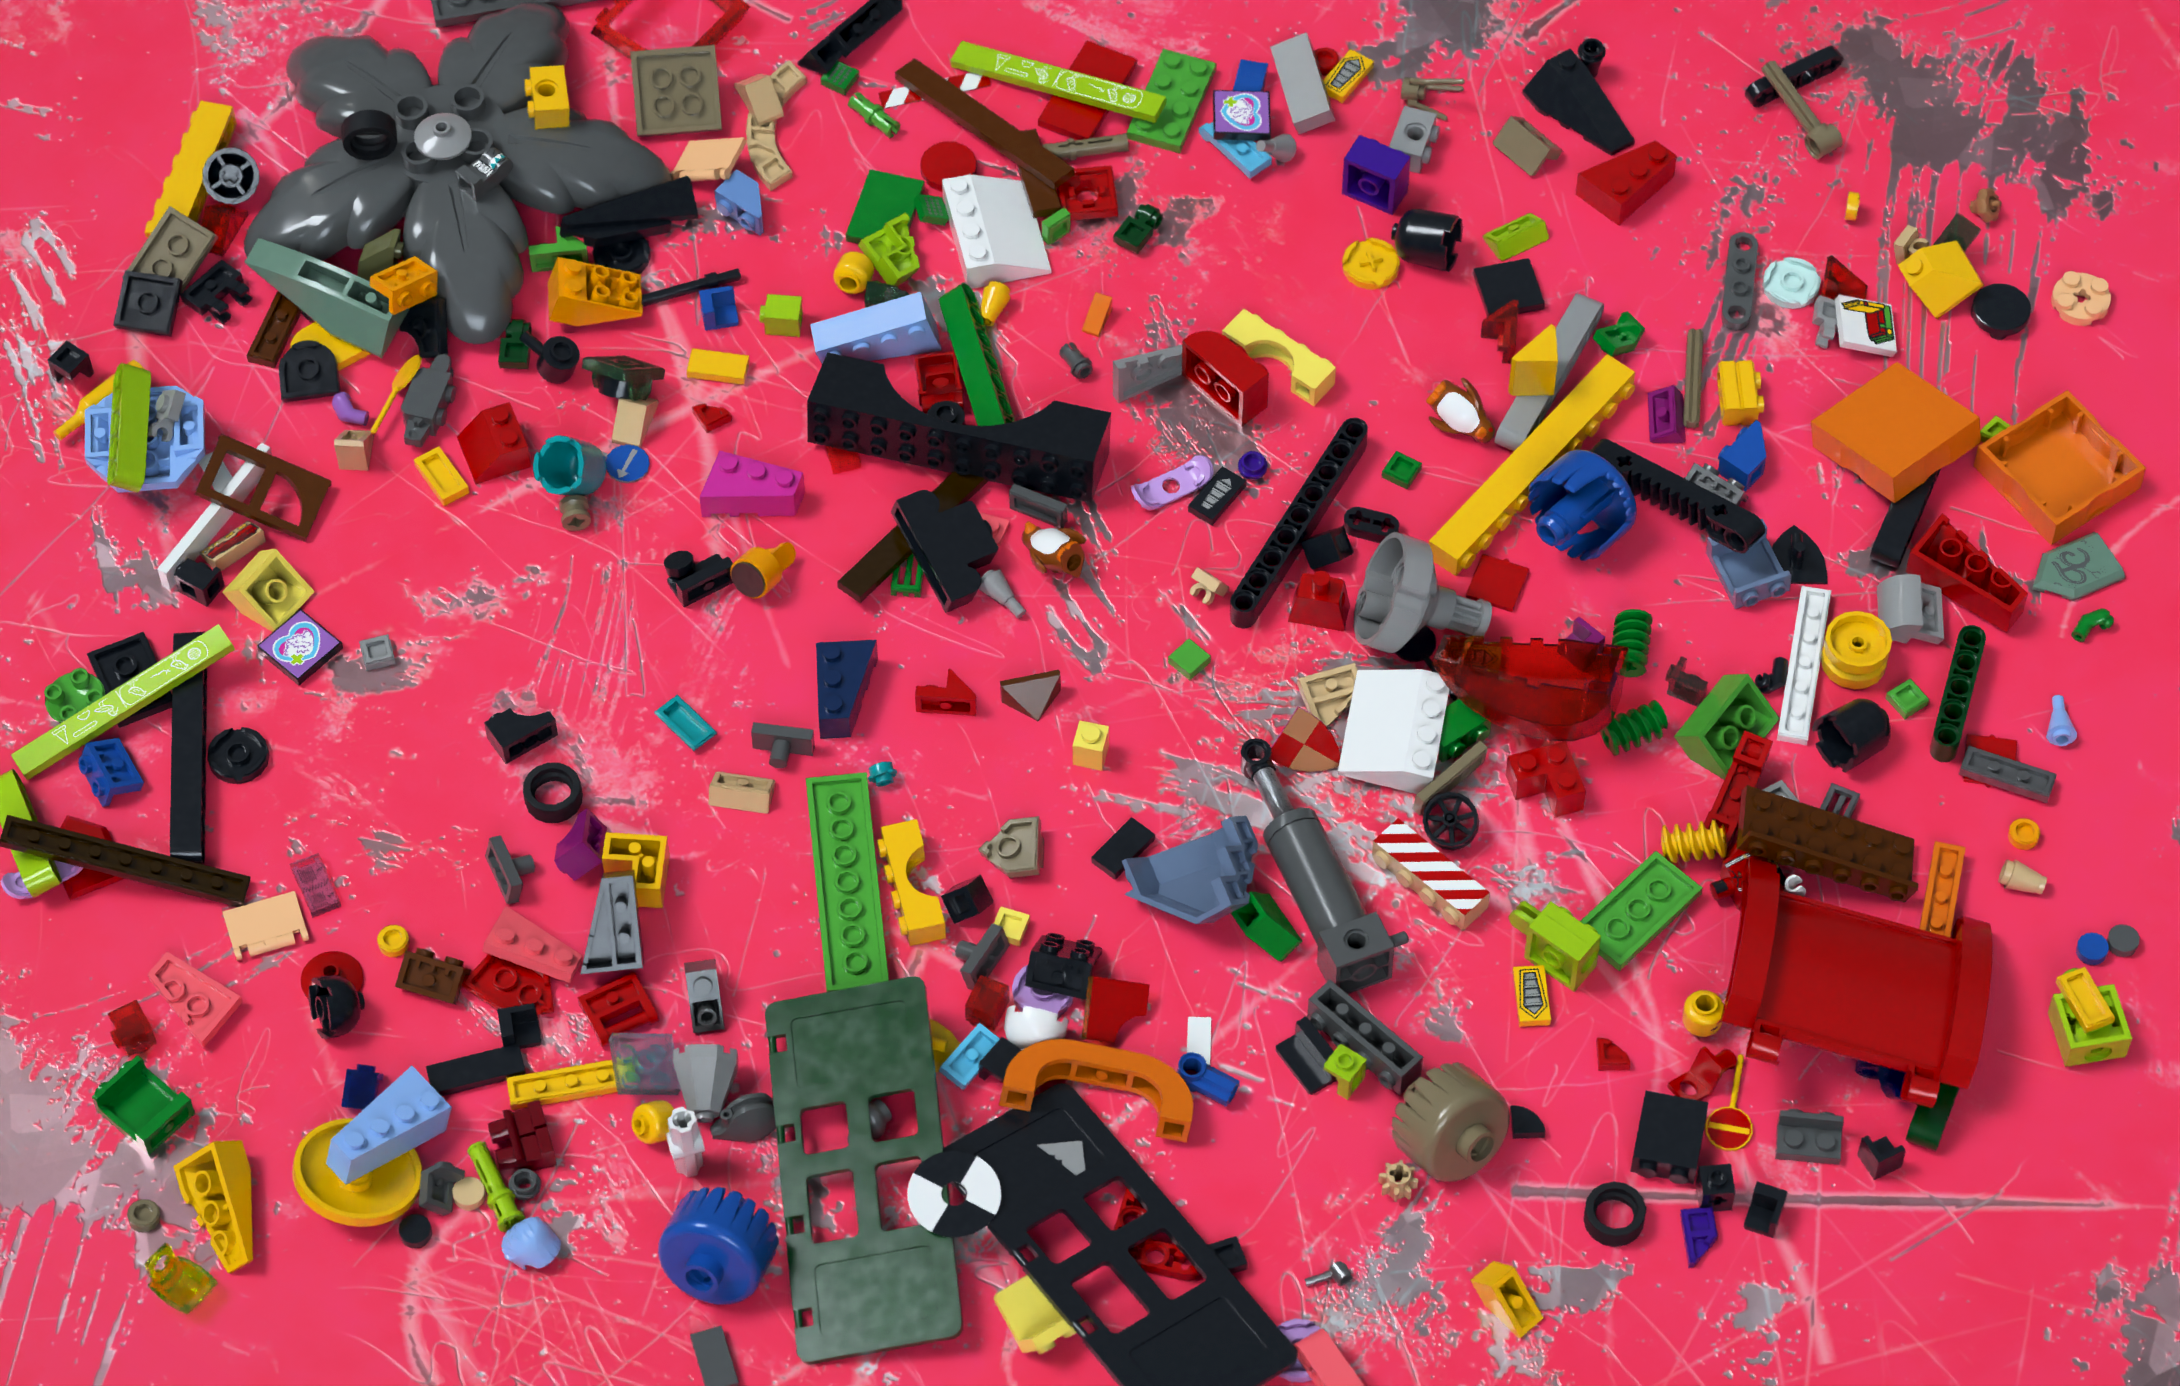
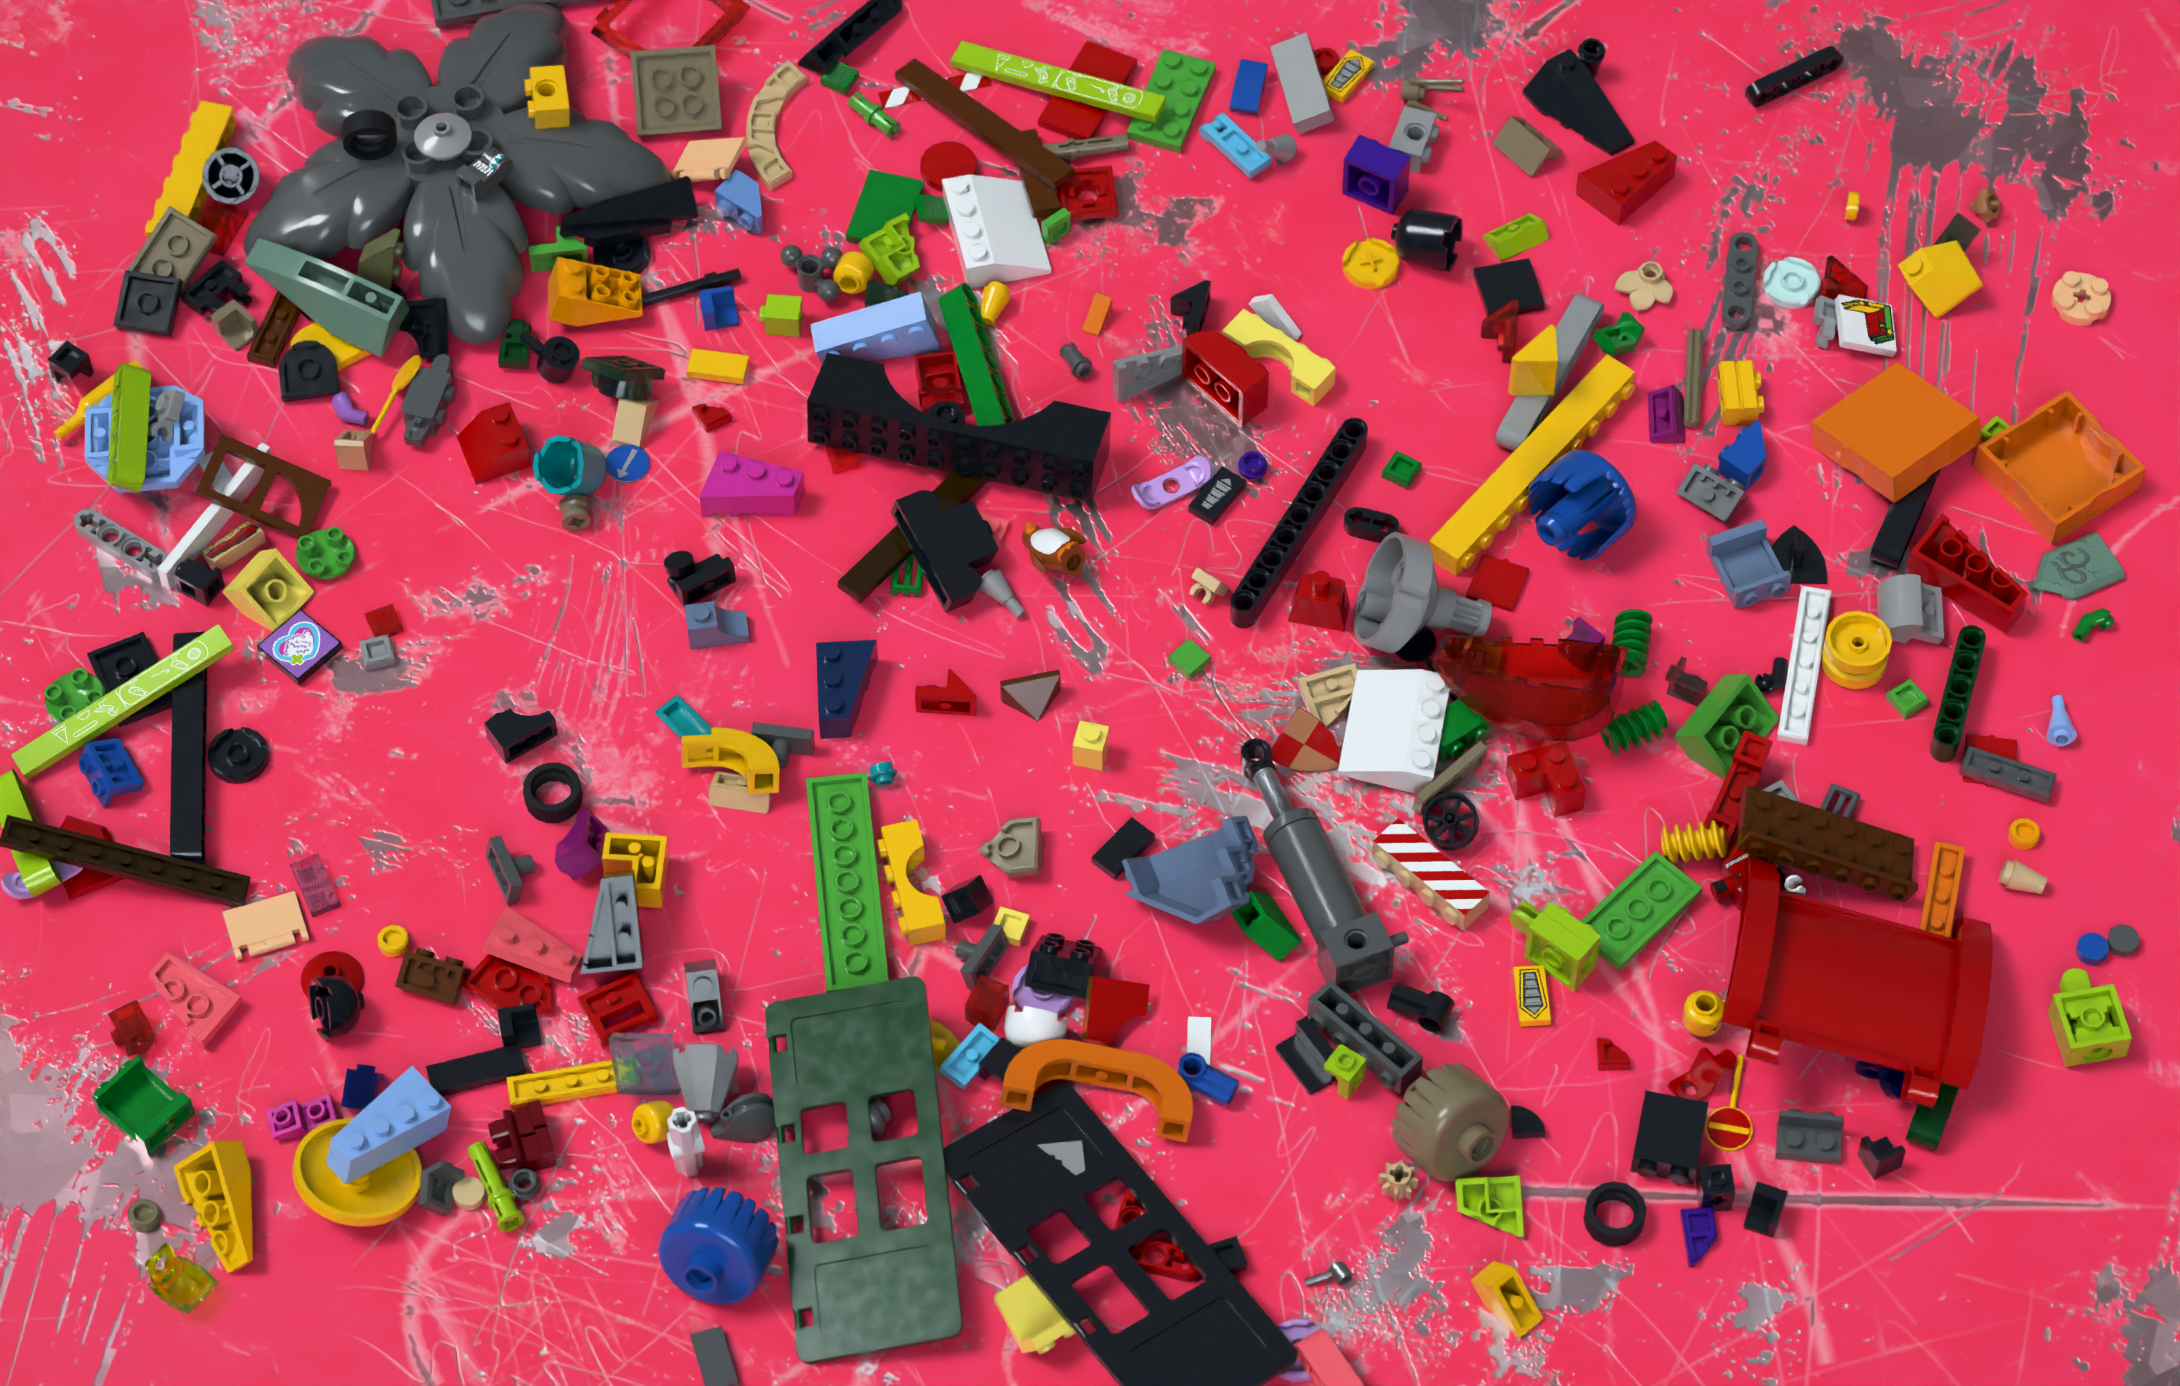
light orange bracket [370,256,438,315] -> none
black tile [399,1214,432,1248] -> none
yellow tile [413,446,469,506] -> none
light blue hair [501,1216,561,1270] -> none
light orange piece [730,542,796,599] -> none
tan slope [734,74,784,126] -> none
sticker [907,1151,1001,1238] -> none
dark grey tile [1009,484,1067,528] -> none
dark green plate [1113,204,1163,254] -> none
tile [1212,90,1271,141] -> none
black panel [1301,526,1354,569] -> none
animal [1426,377,1495,443] -> none
black gear [1590,439,1766,553] -> none
dark tan axle [1761,61,1843,159] -> none
black cylinder [1812,698,1891,772] -> none
tan tile [1893,225,1929,264] -> none
black tile [1971,284,2031,340] -> none
yellow tile [2055,967,2115,1033] -> none
none -> light grey beam [74,509,168,580]
none -> dark tan panel [211,299,258,352]
none -> dark pink slope [266,1094,339,1140]
none -> bright green dish [296,526,356,579]
none -> clear red tile [364,604,404,637]
none -> yellow arch [681,727,780,794]
none -> sand blue arch [684,601,750,650]
none -> dark grey piece [780,245,843,302]
none -> black slope [1170,280,1211,337]
none -> white tile [1248,294,1302,341]
none -> black piece [1387,982,1455,1033]
none -> lime slope [1455,1176,1524,1237]
none -> tan plate [1615,261,1673,311]

